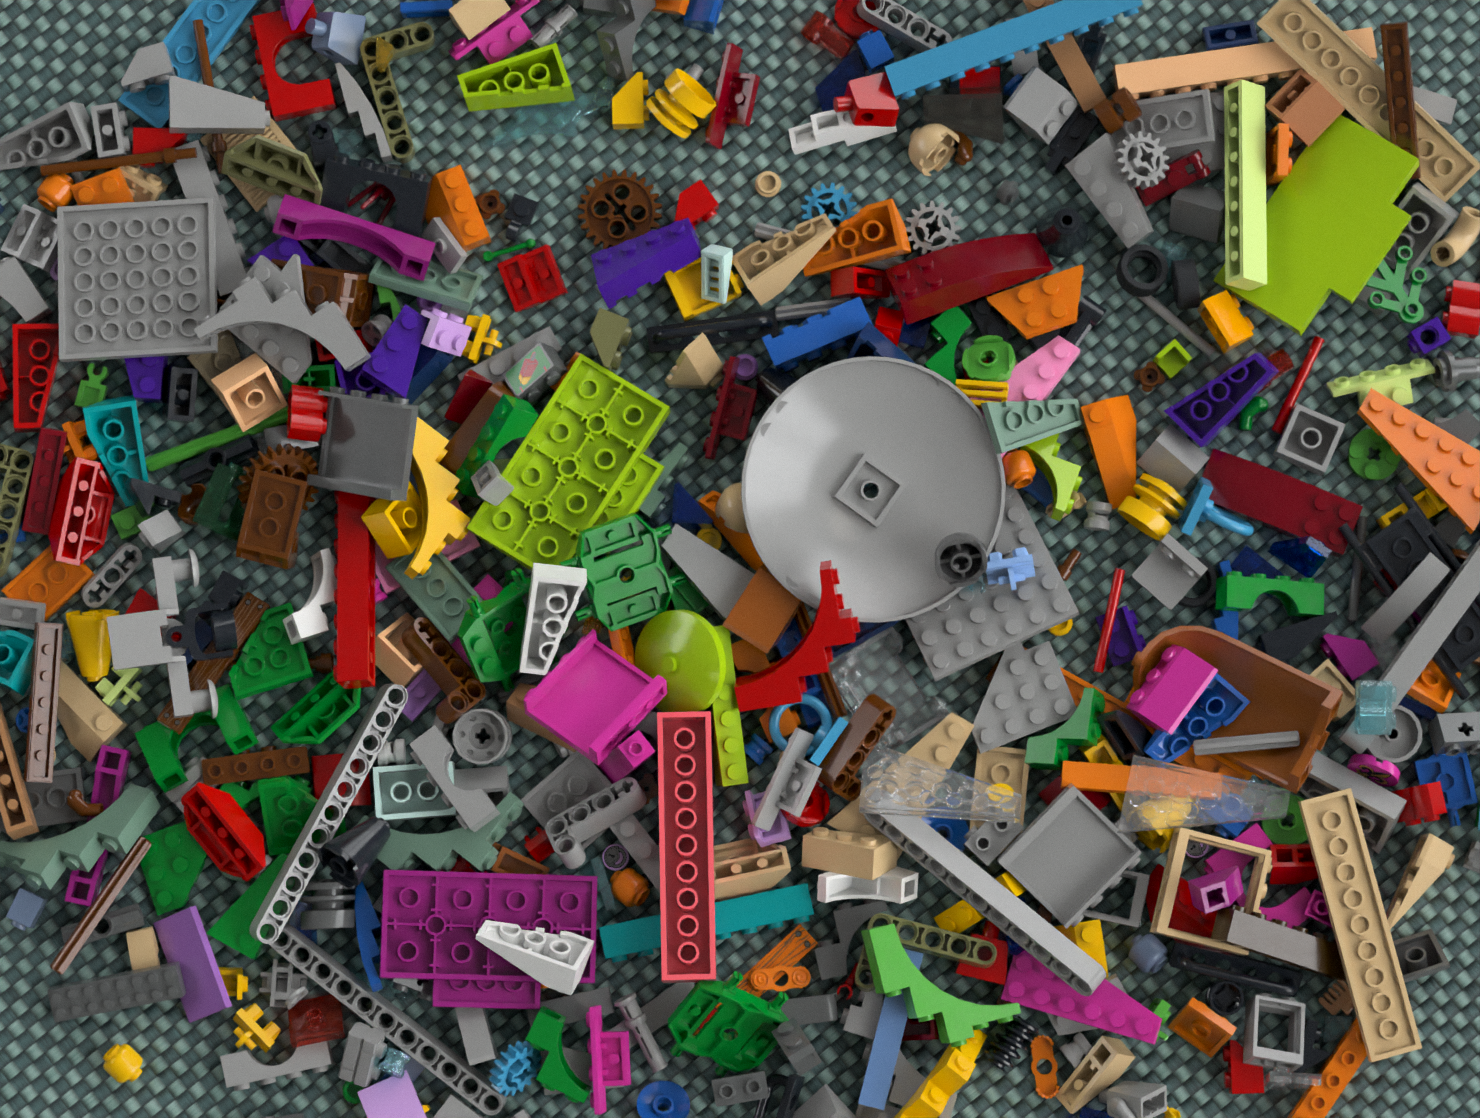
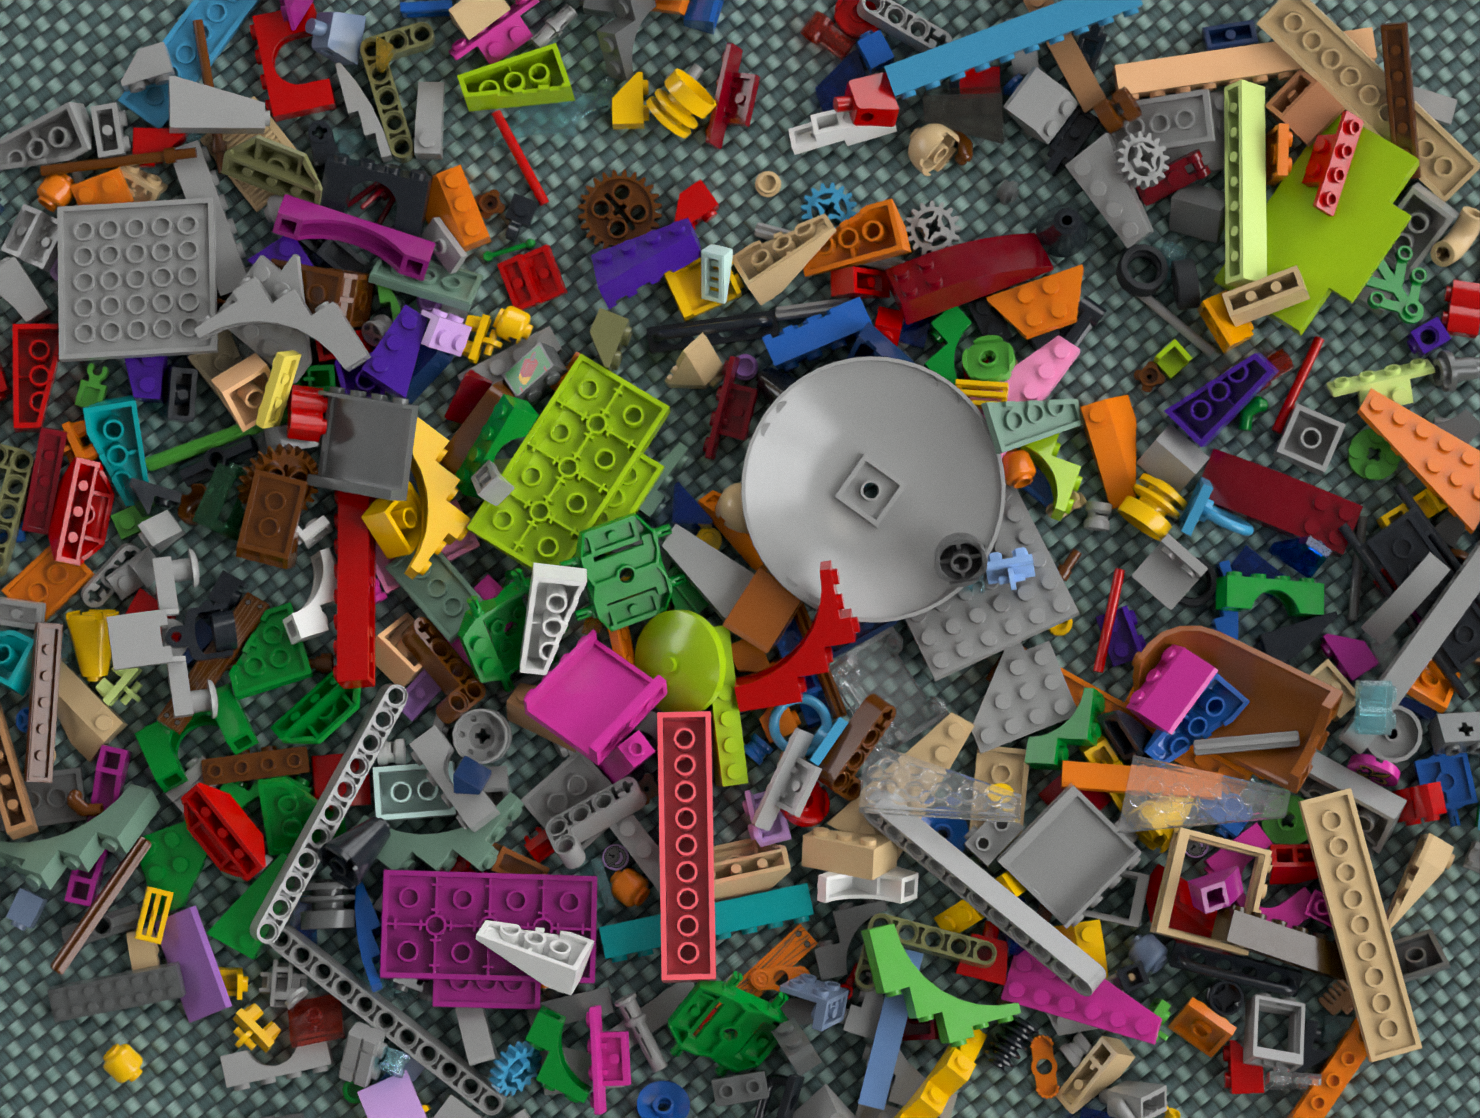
none -> light grey slope [105,547,156,600]
none -> yellow tile [134,886,174,945]
none -> light yellow plate [255,350,301,429]
none -> white bracket [296,515,333,549]
none -> light grey slope [414,82,445,160]
none -> dark blue slope [453,756,492,795]
none -> red bar [491,110,550,206]
none -> yellow head [493,305,534,344]
none -> sand blue bracket [779,973,849,1032]
none -> black piece [1115,961,1150,993]
none -> tan brick [1222,265,1310,327]
none -> red bracket [1302,111,1364,216]

